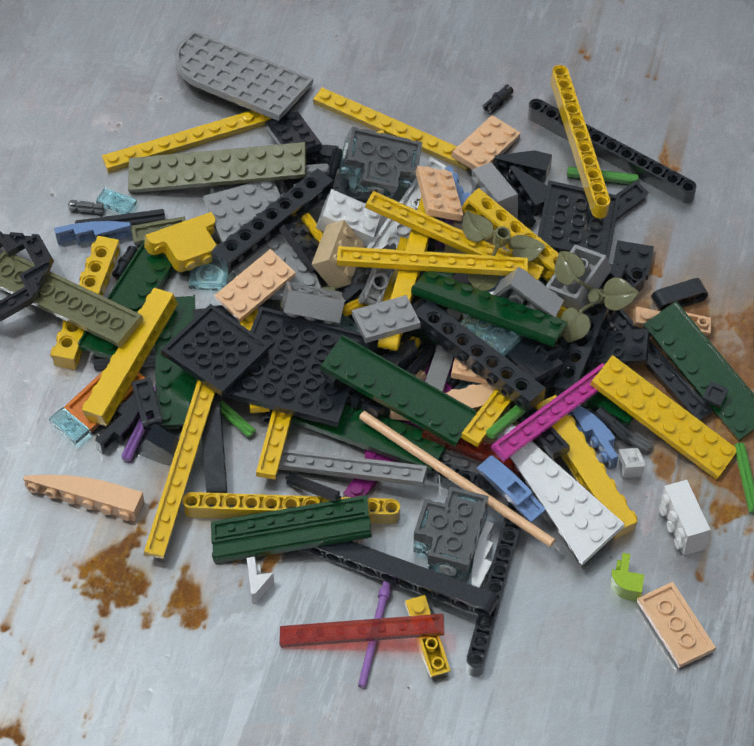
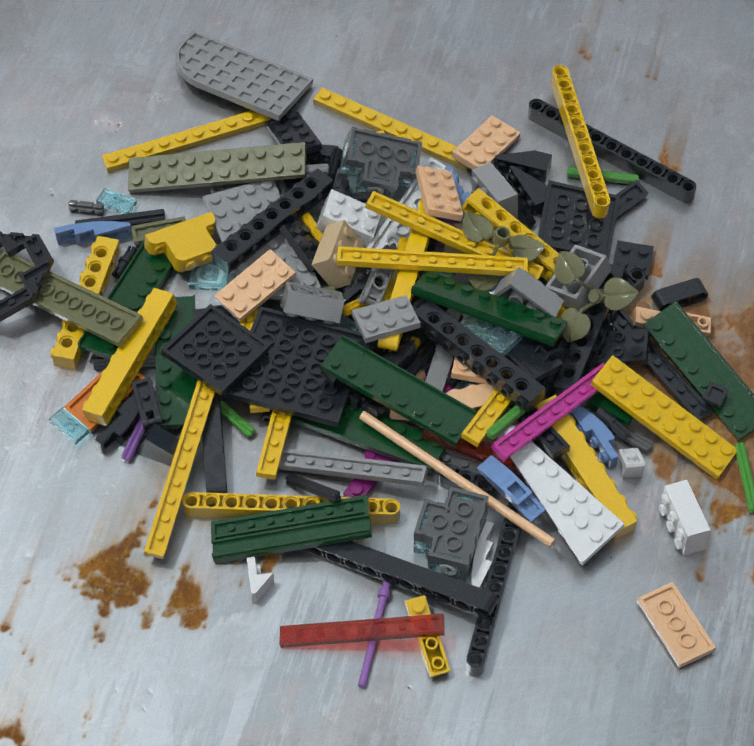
light nougat slope [23,474,144,522] -> none
black pin [482,84,514,114] -> none
lime brick [610,553,644,601] -> none

